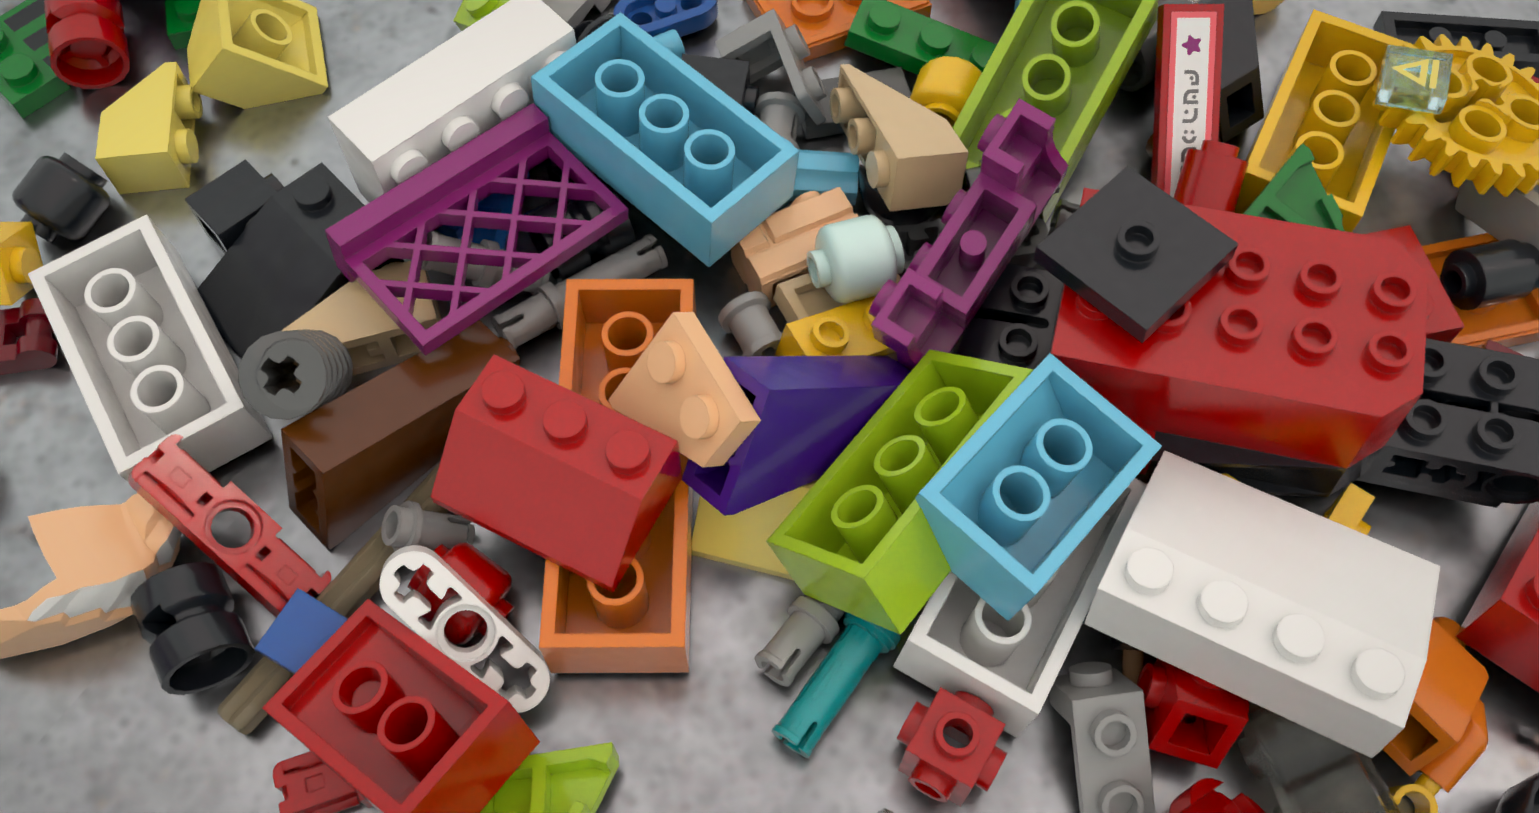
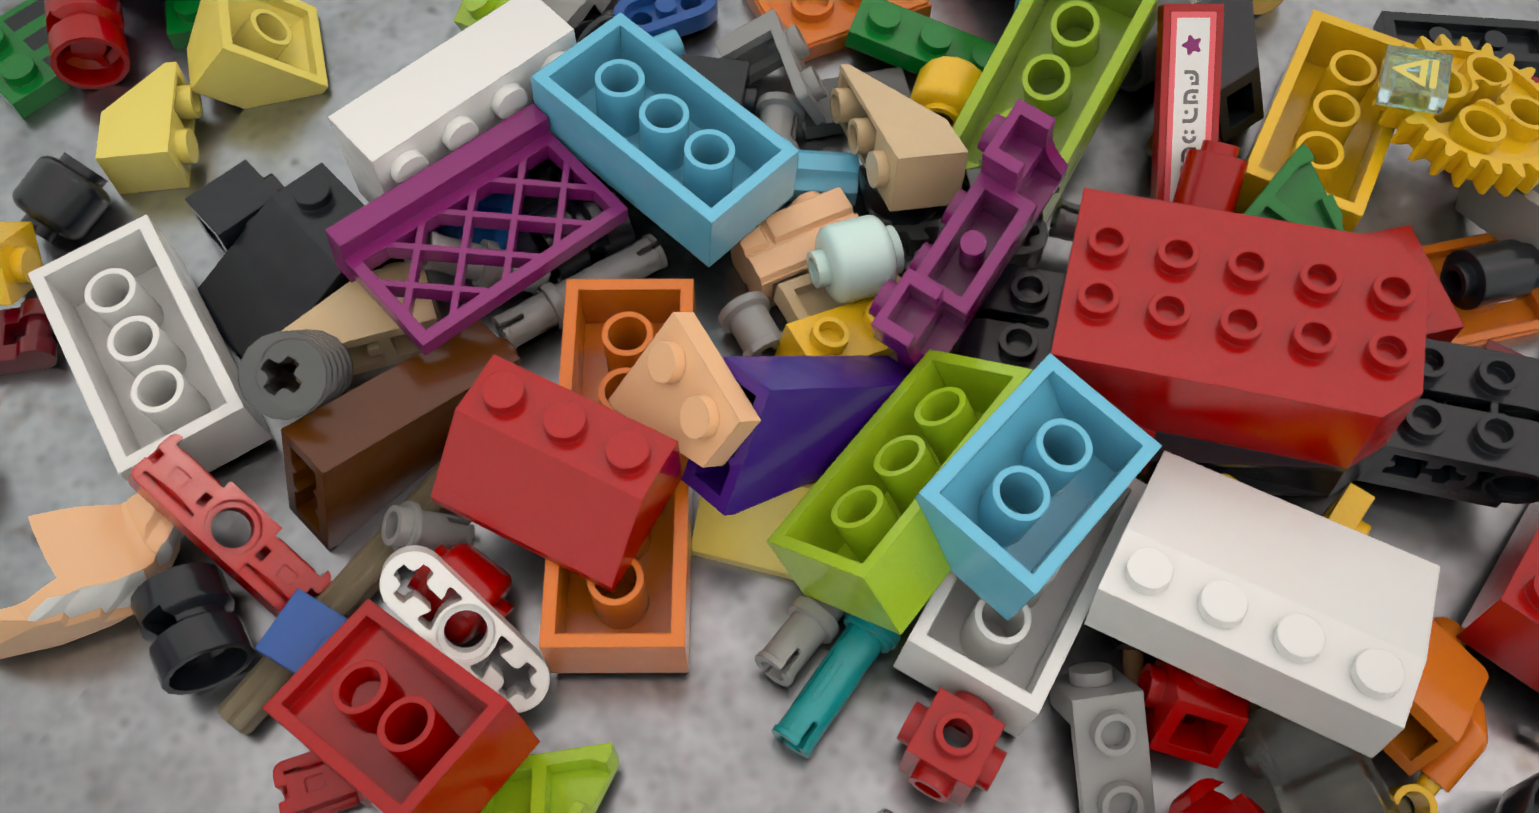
black plate [1034,166,1238,343] -> none

